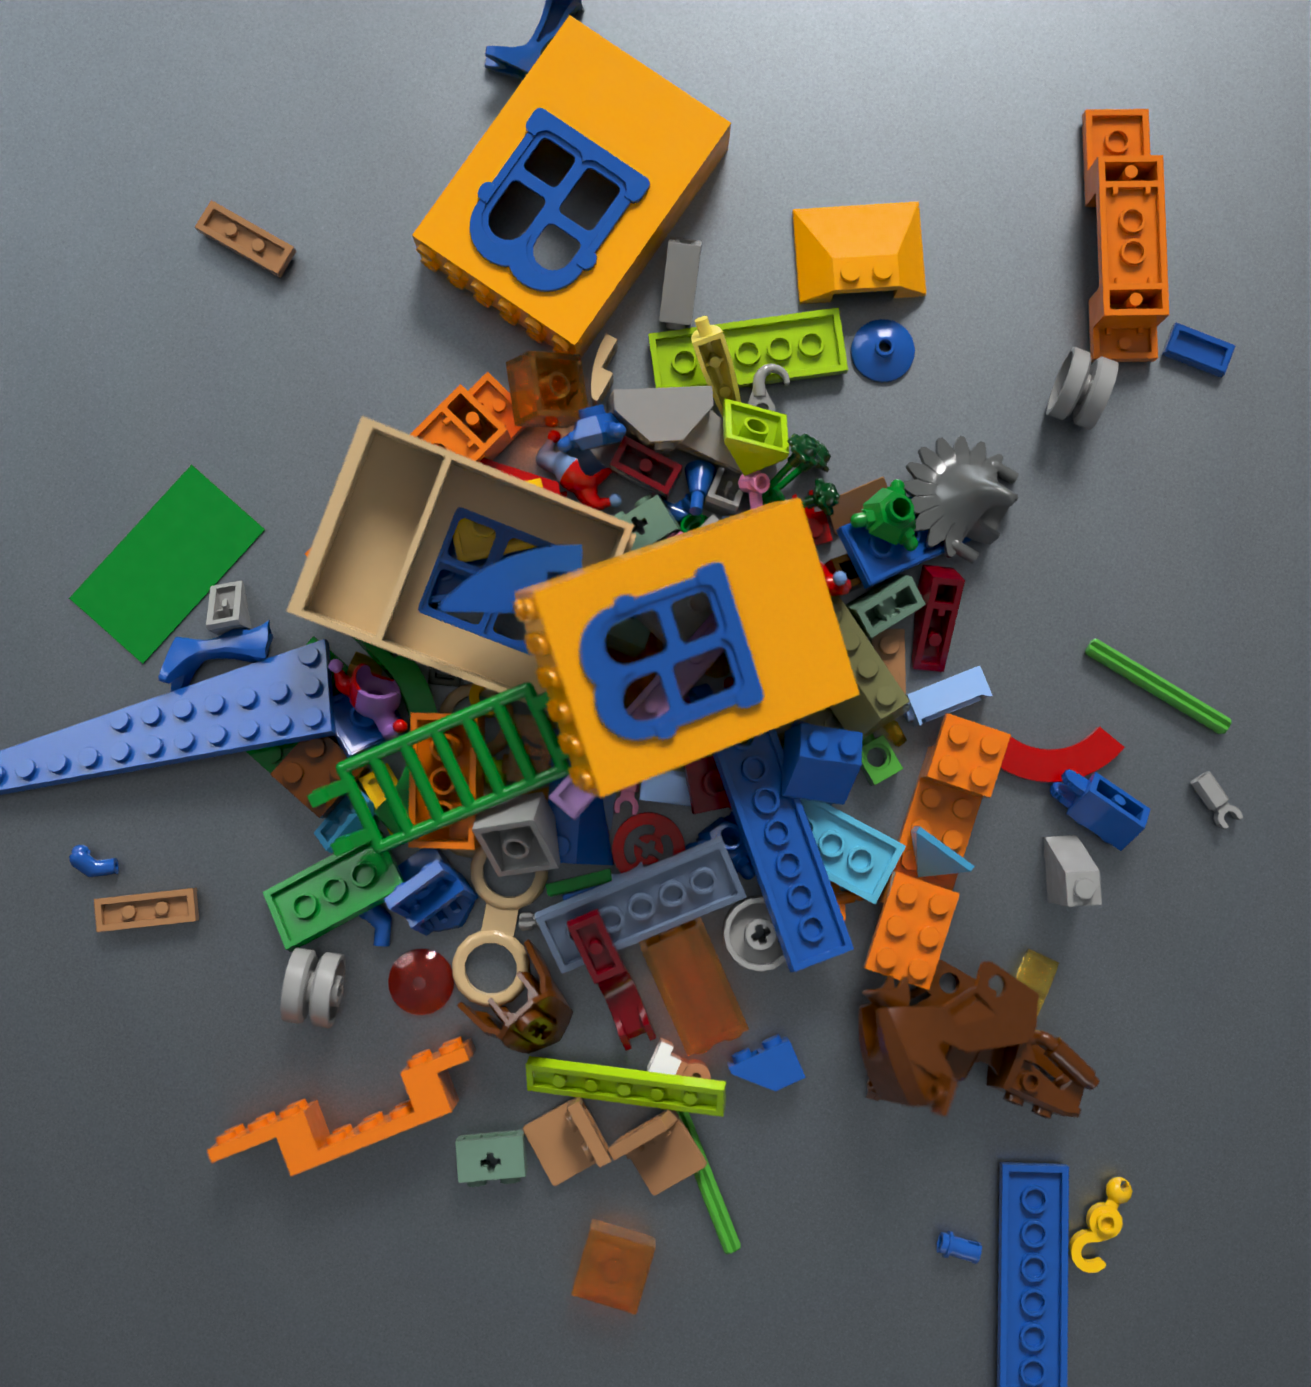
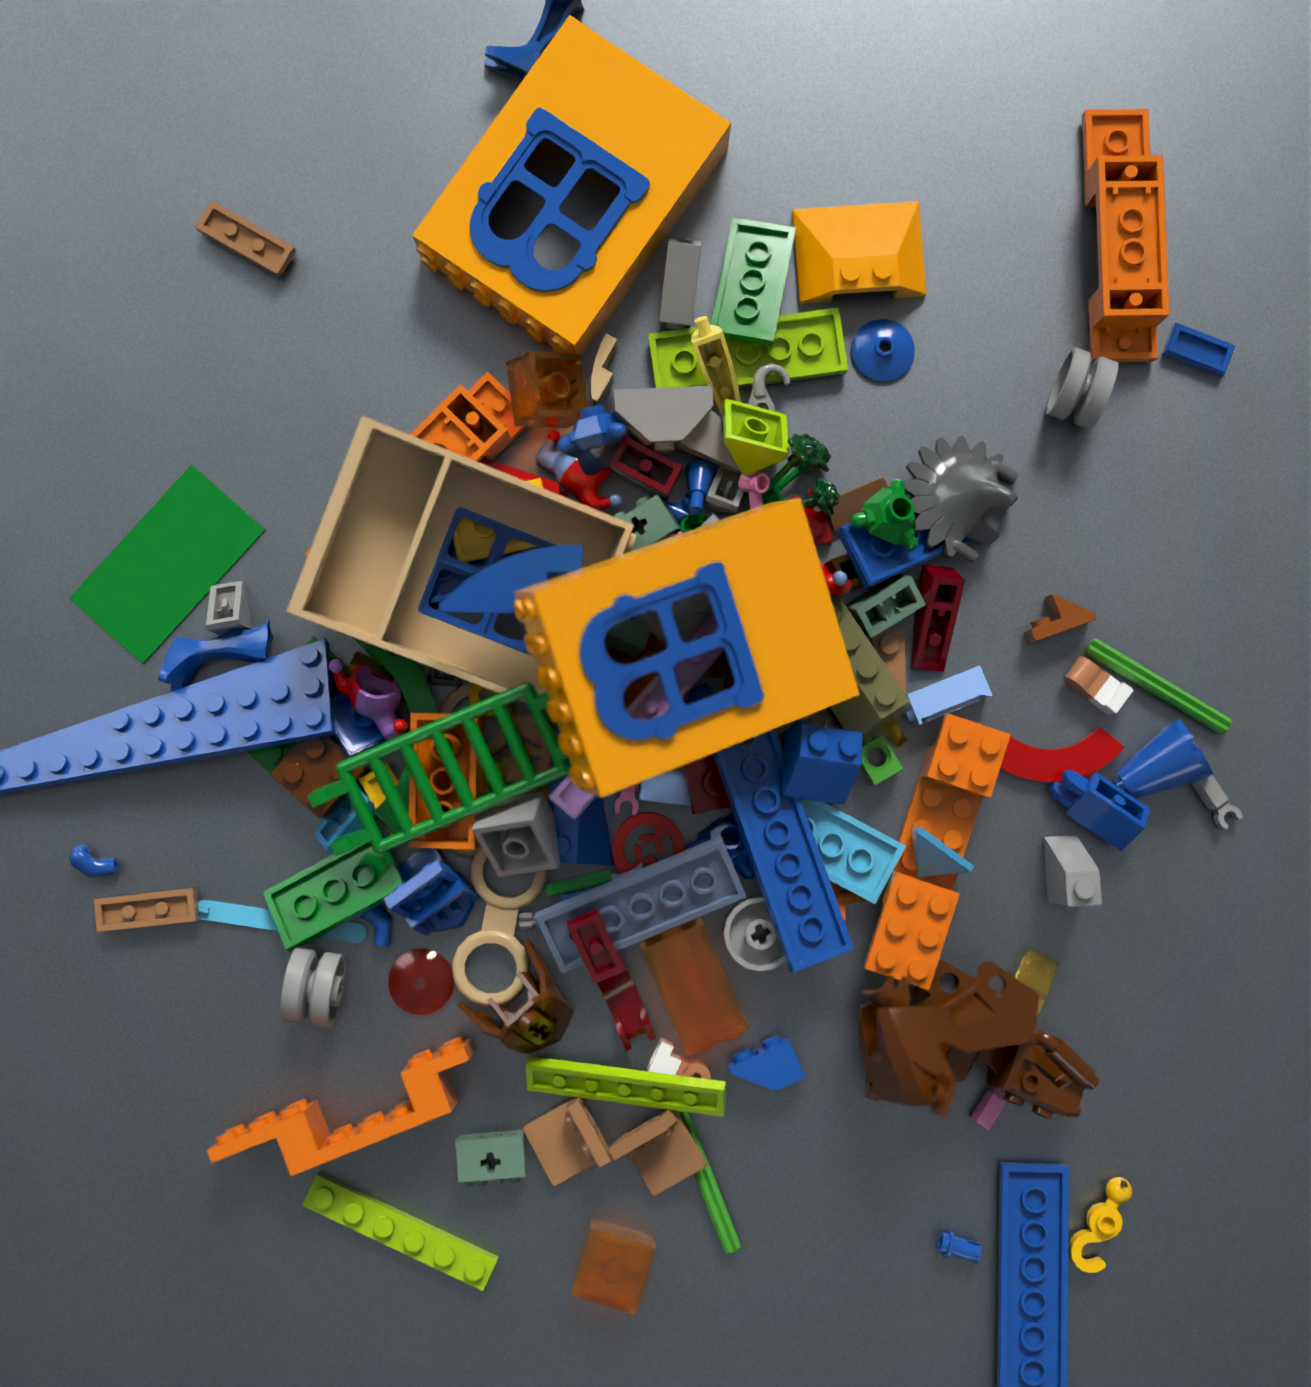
none -> medium azure piece [198,900,368,943]
none -> lime plate [302,1172,498,1291]
none -> plate [711,218,796,347]
none -> bright pink bar [970,1088,1007,1131]
none -> dark orange slope [1024,594,1096,644]
none -> leg [1064,656,1134,715]
none -> blue cone [1114,719,1213,799]

